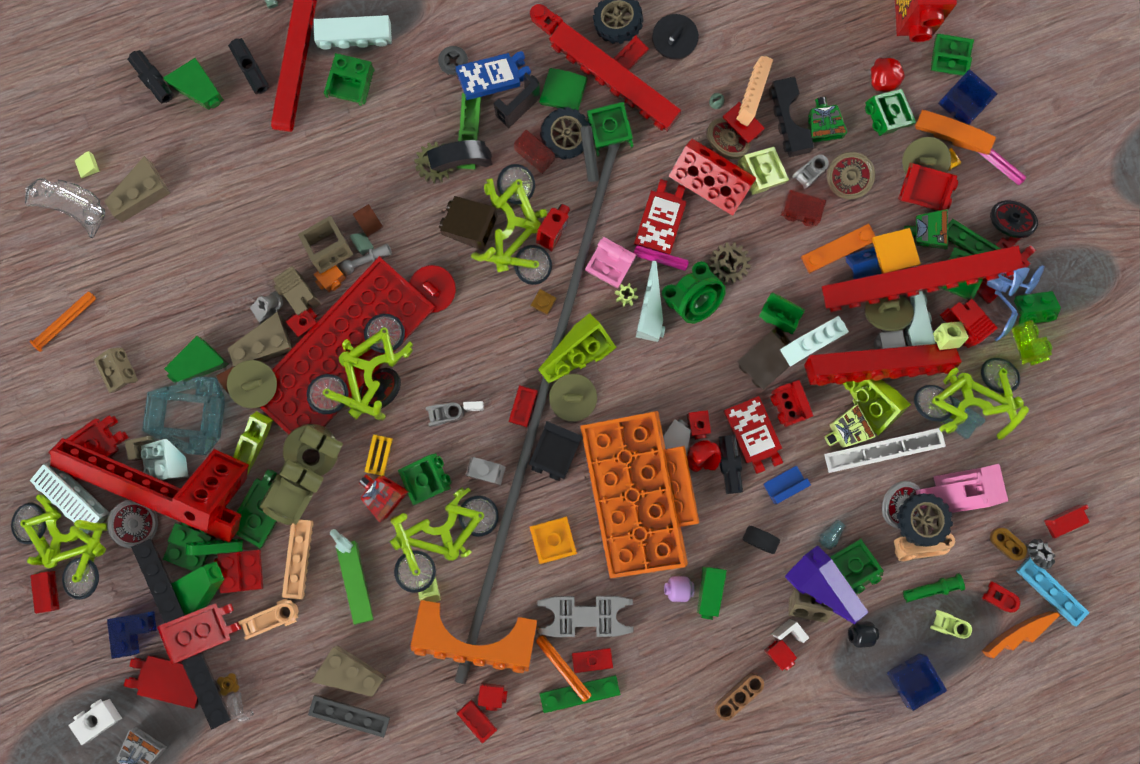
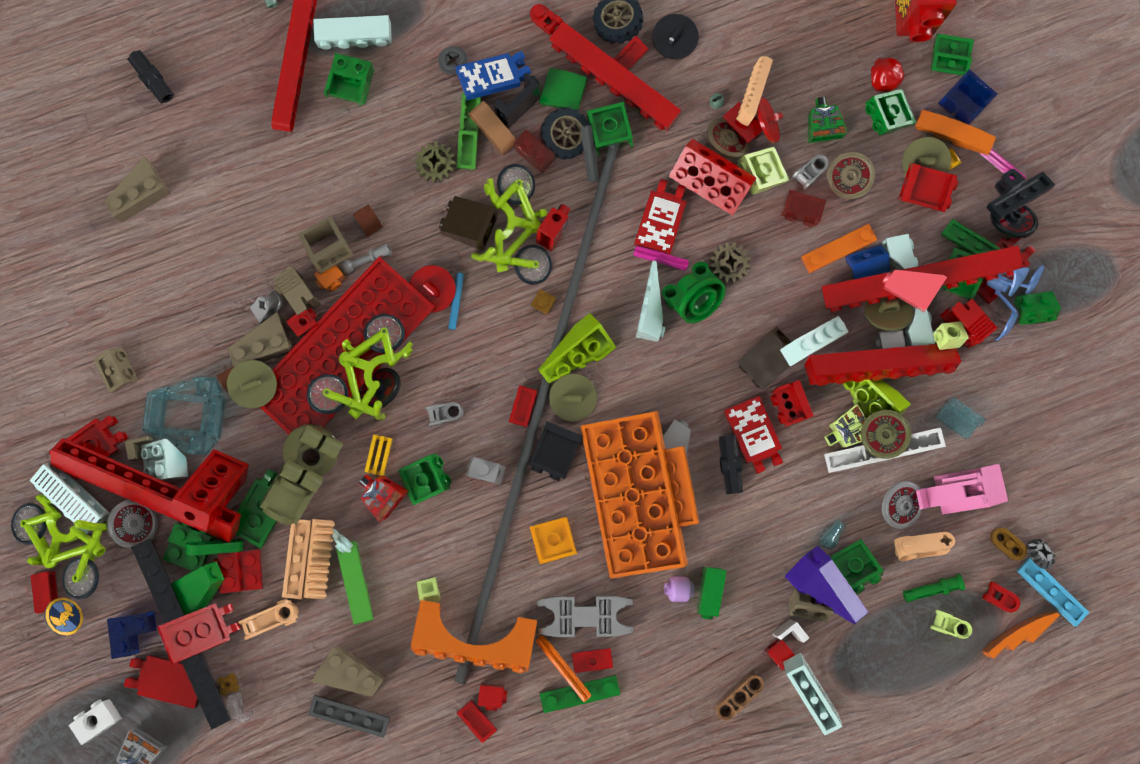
clear windscreen [25,178,105,239] -> none
orange axle [29,291,96,352] -> none
yellowish green slope [75,151,100,178] -> none
green slope [163,58,224,110] -> none
green slope [164,336,229,384] -> none
black piece [228,38,270,94] -> none
lime slope [233,411,273,475] -> none
sand green slope [350,233,374,255] -> none
piece [389,487,499,593] -> none
black arch [427,140,492,172] -> none
white tile [463,401,484,411] -> none
bright pink plate [585,237,637,289] -> none
yellowish green gear [615,283,638,307] -> none
red brick [687,410,711,440] -> none
red hair [687,440,721,472] -> none
black tyre [742,525,780,554] -> none
green bracket [759,292,805,335] -> none
blue panel [763,466,811,504] -> none
black arch [769,76,814,157] -> none
black head [848,621,879,648] -> none
light orange tile [872,228,921,274] -> none
clear blue piece [886,653,947,711] -> none
black wheel [897,493,953,547] -> none
green torso [904,210,948,250] -> none
lime piece [914,358,1029,440] -> none
clear neon green plate [1012,320,1052,366] -> none
red panel [1044,504,1090,538] -> none
none -> shield [44,597,83,636]
none -> light nougat gear [303,519,335,599]
none -> dark azure bar [448,273,464,330]
none -> medium nougat beam [468,101,518,156]
none -> red shield [757,97,783,143]
none -> light aqua brick [783,653,842,735]
none -> olive shield [861,410,911,459]
none -> coral slope [883,270,947,312]
none -> black plate [986,169,1055,221]

